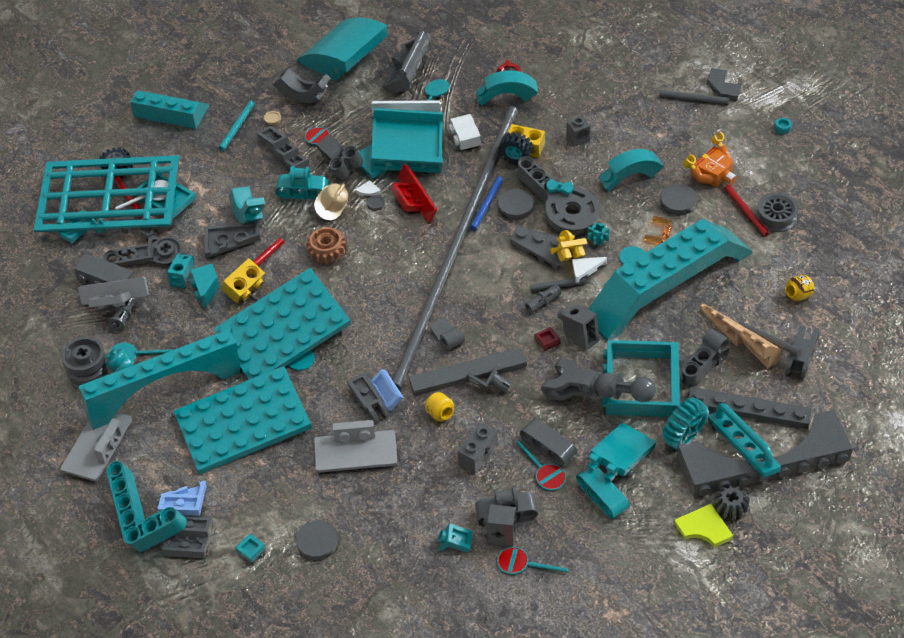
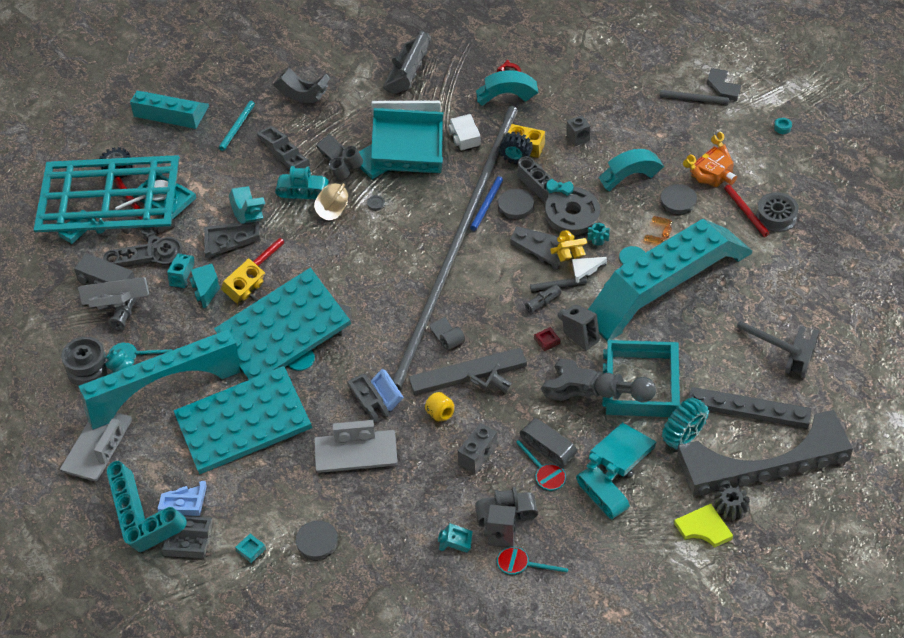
tan piece [264,111,281,125] -> none
teal slope [297,17,388,81] -> none
red piece [304,127,330,145] -> none
nougat gear [306,227,347,263] -> none
white tile [356,181,381,197] -> none
red bracket [390,164,437,222] -> none
teal piece [425,79,450,101] -> none
dark grey piece [682,329,729,386] -> none
light nougat wedge [700,304,782,368] -> none
teal piece [708,403,781,477] -> none
yellow head [785,275,814,302] -> none

